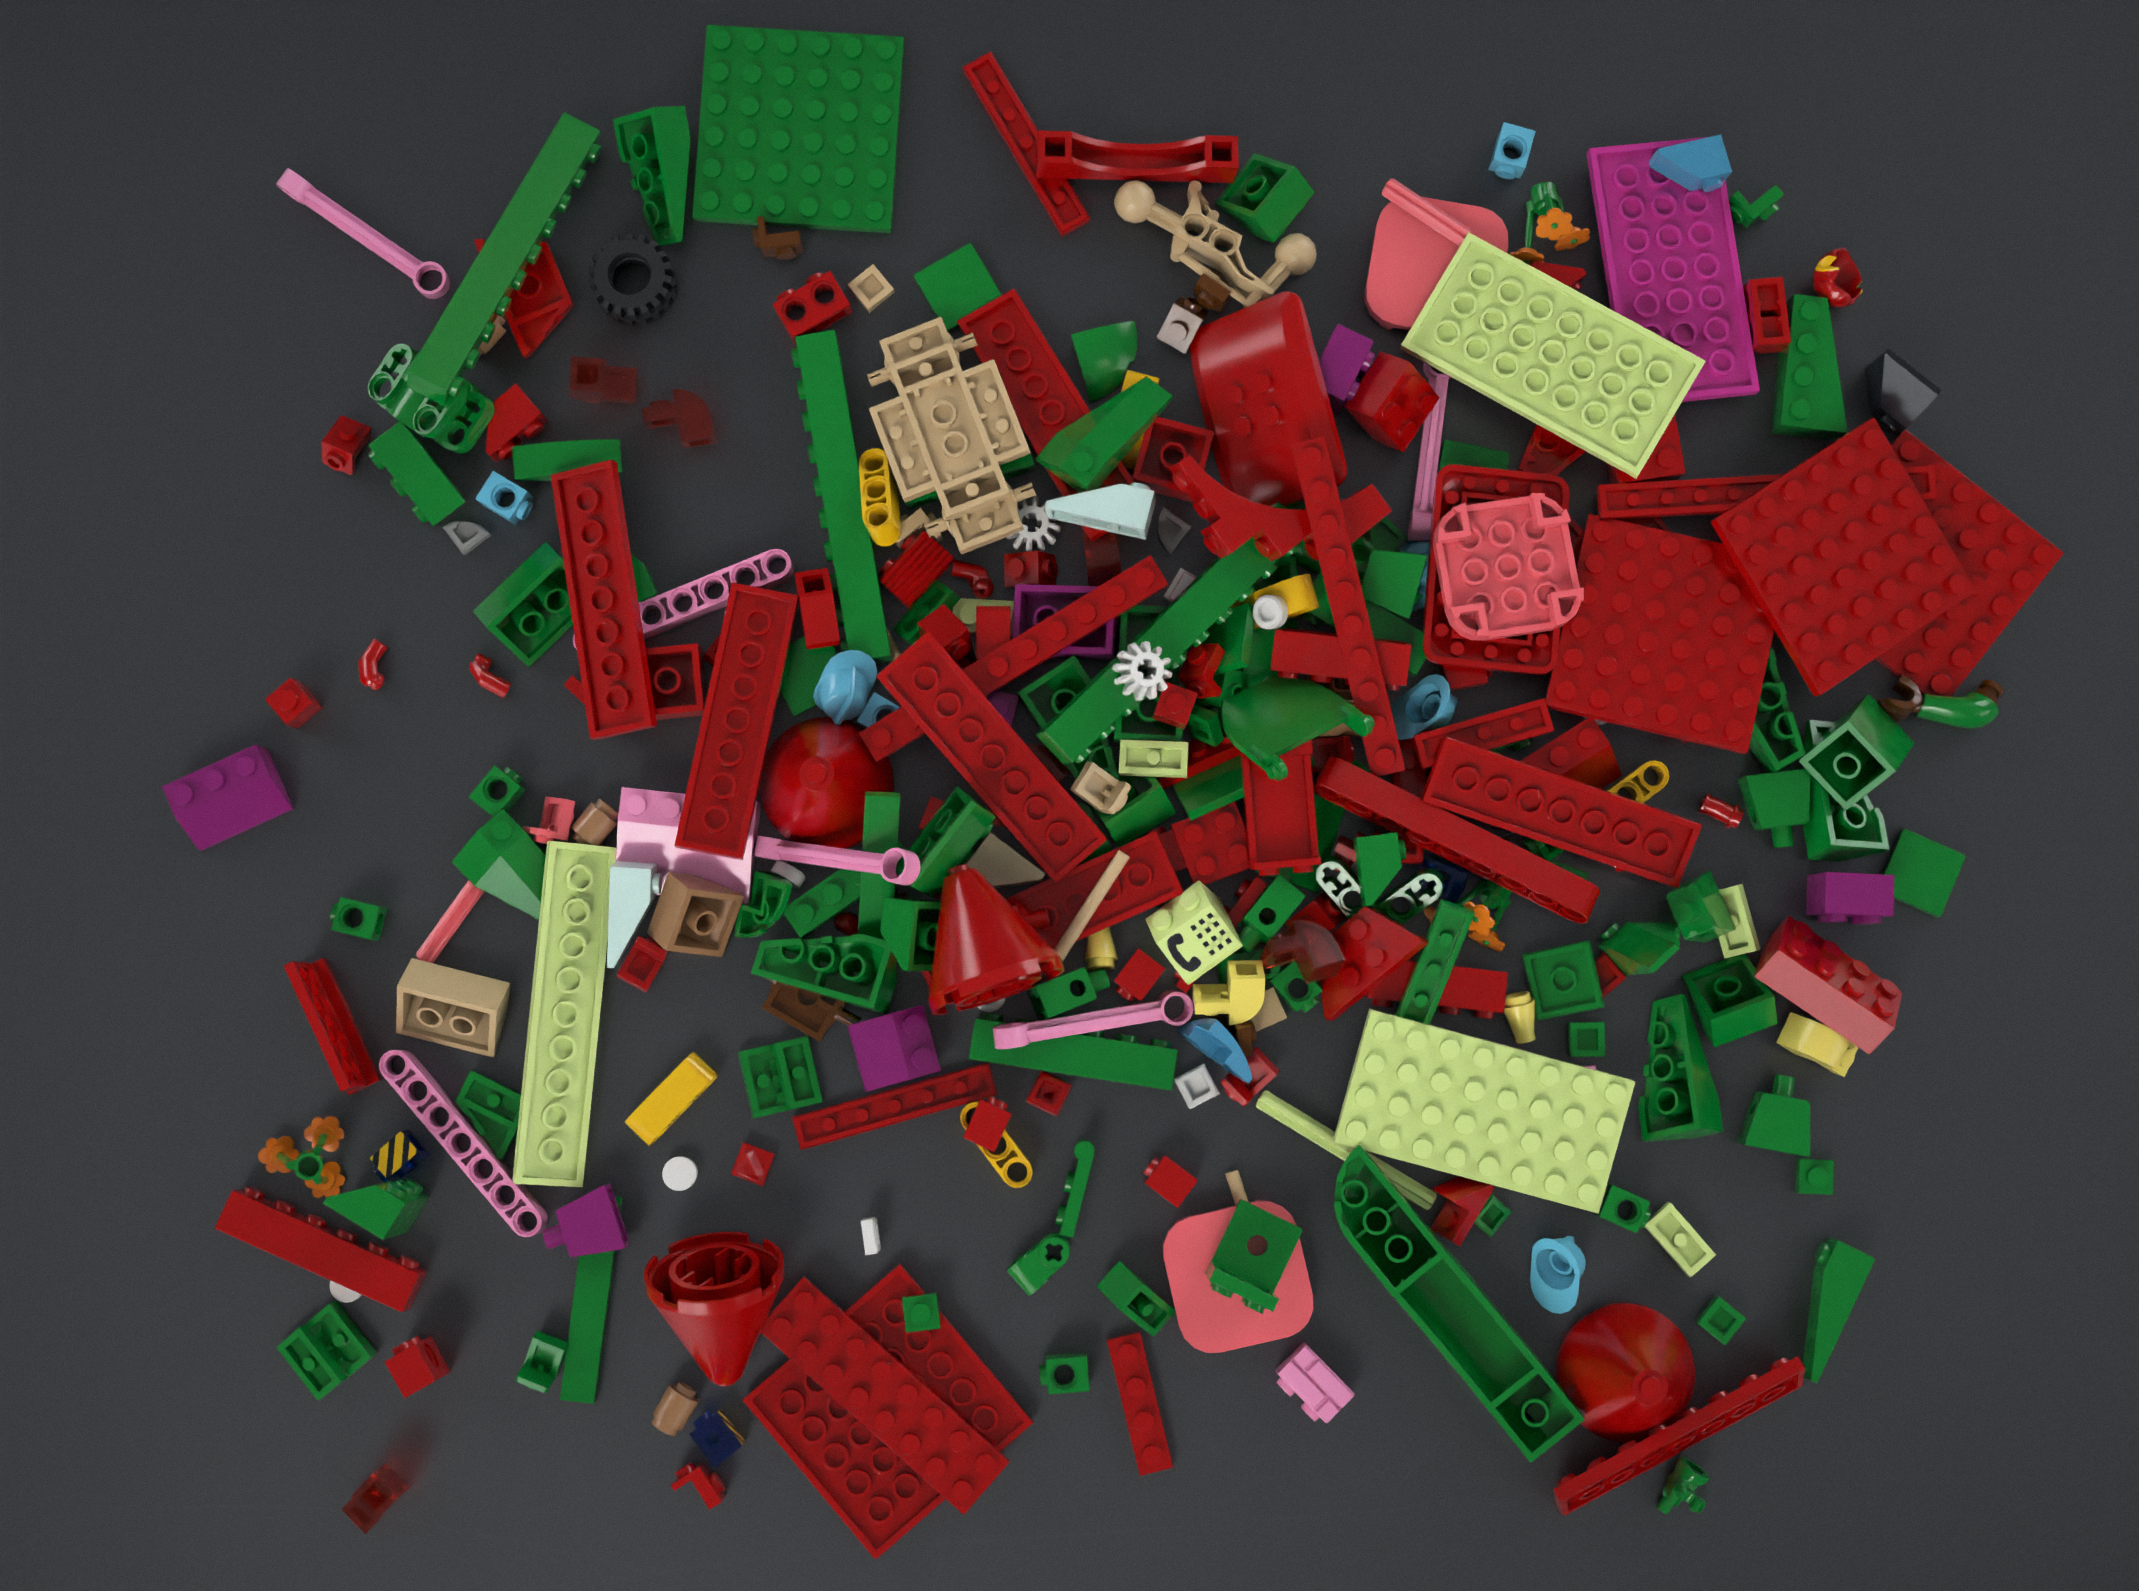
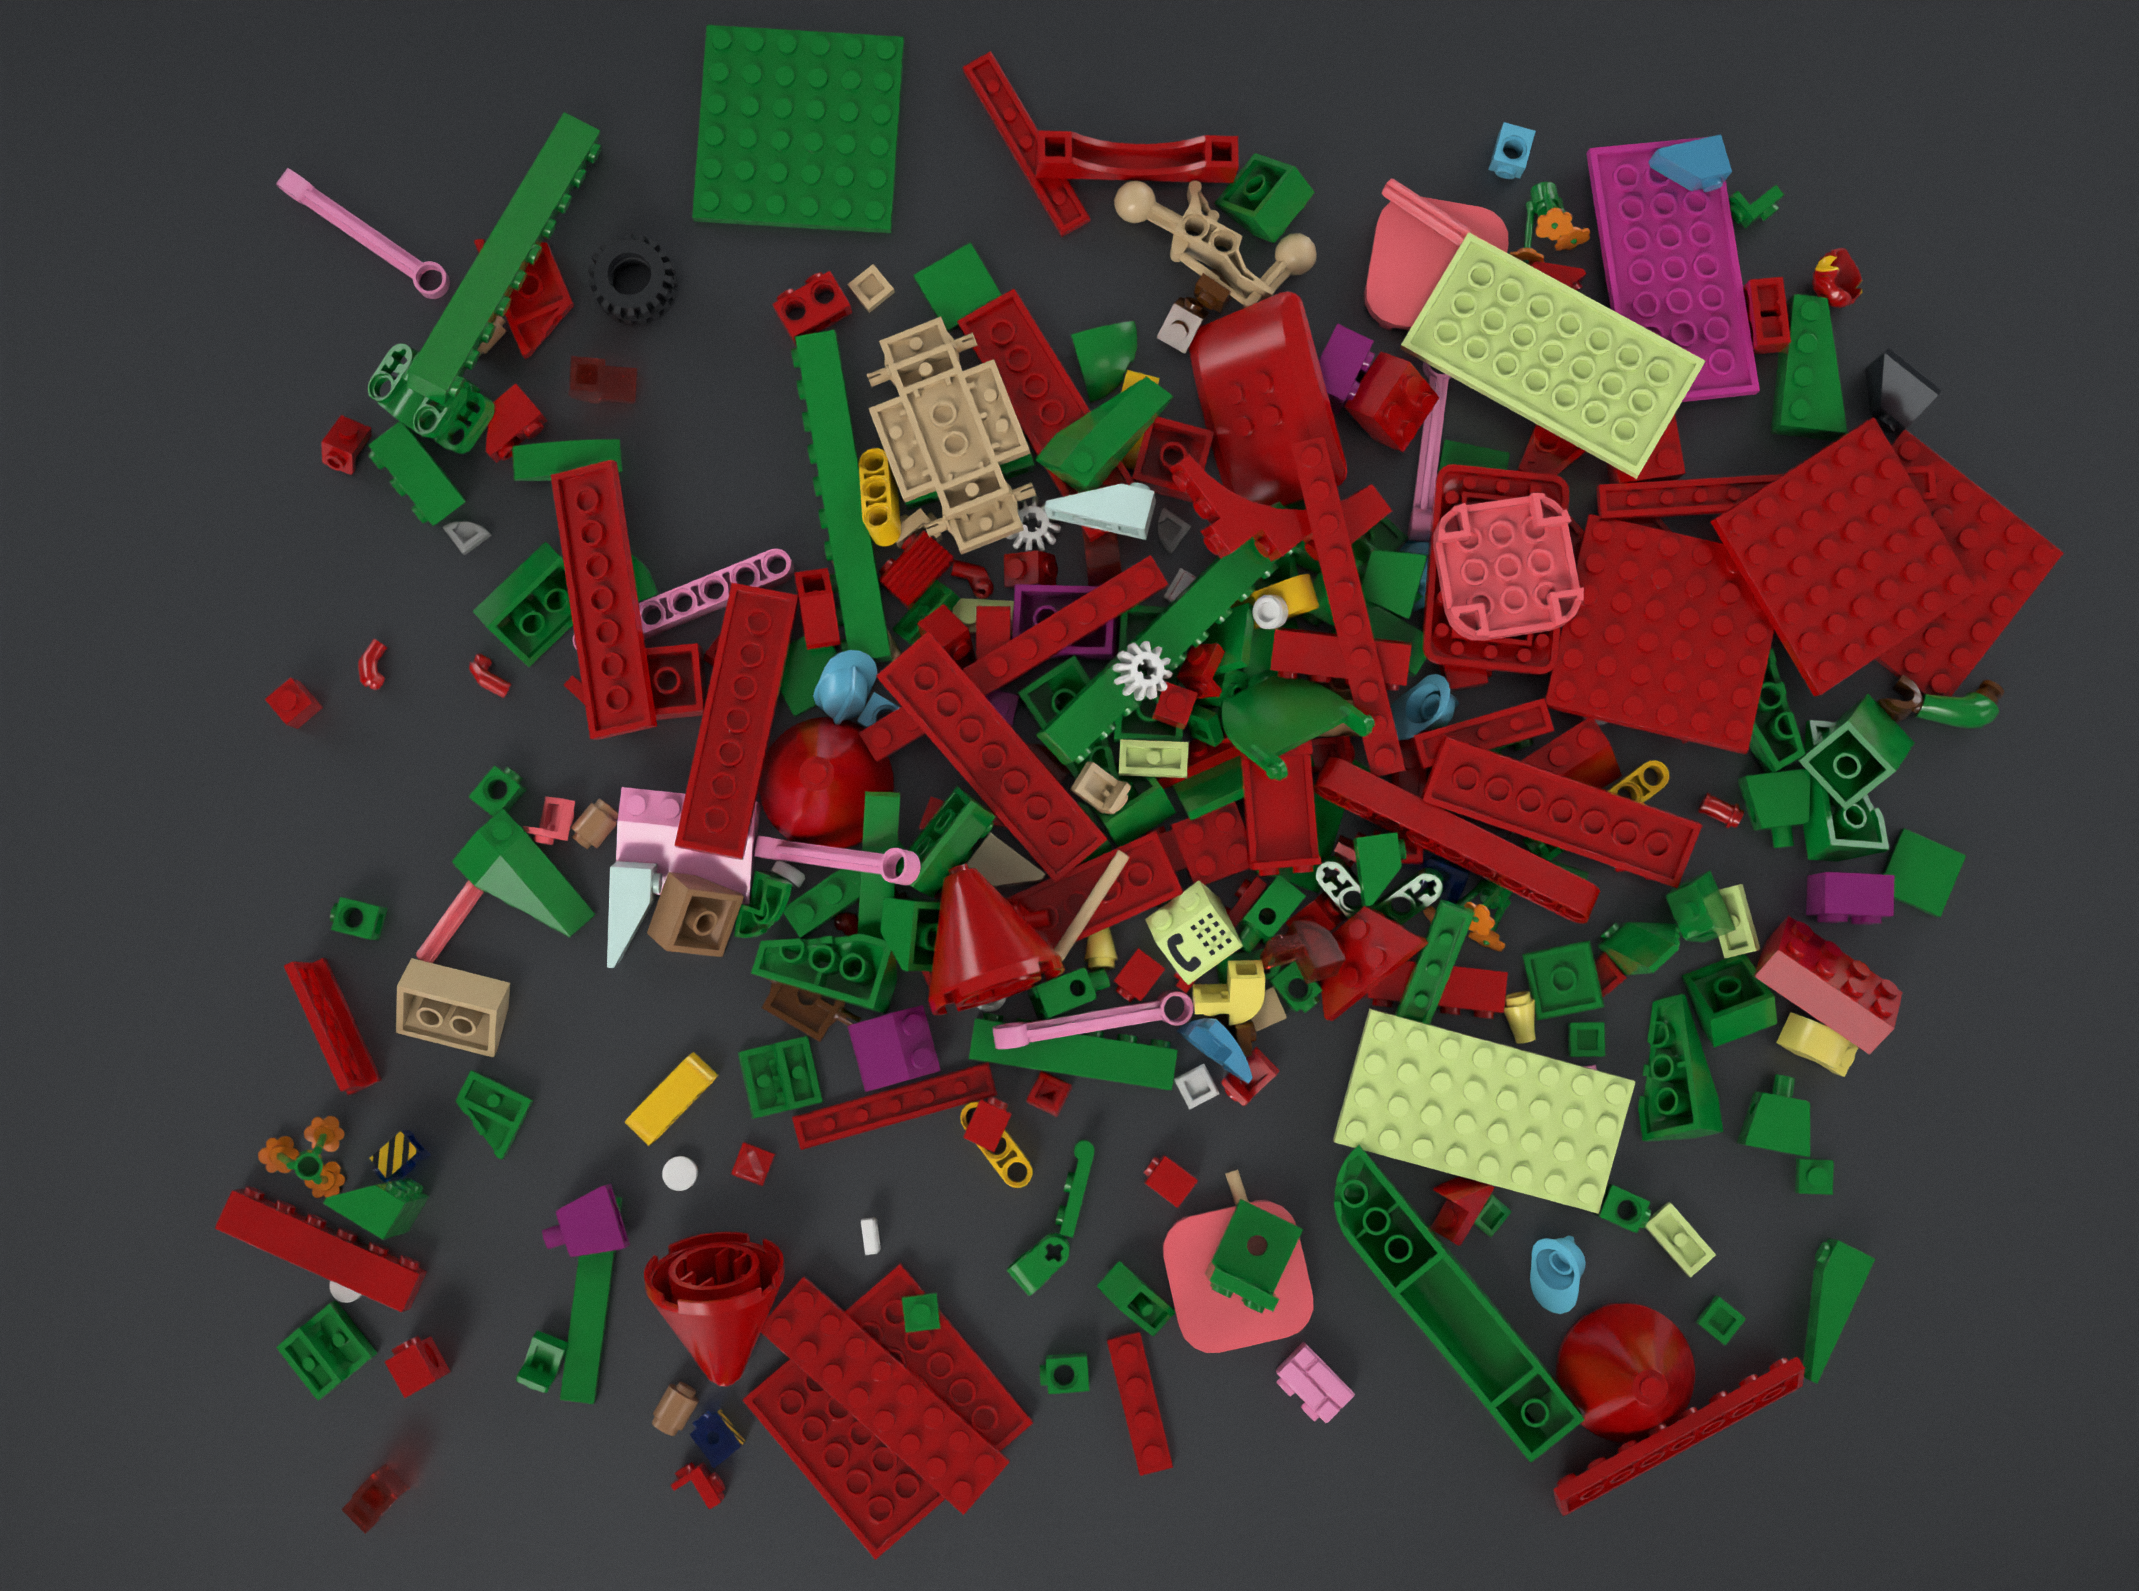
magenta slope [162,744,294,851] -> none
bright pink beam [379,1049,548,1237] -> none
medium azure brick [475,471,534,525] -> none
yellowish green plate [512,841,617,1187] -> none
green wedge [613,106,690,247] -> none
red bracket [616,936,668,993] -> none
clear red brick [641,389,718,449] -> none
reddish brown bracket [752,216,804,260] -> none
yellowish green axle [1255,1090,1437,1210] -> none
green piece [1656,1456,1710,1515] -> none

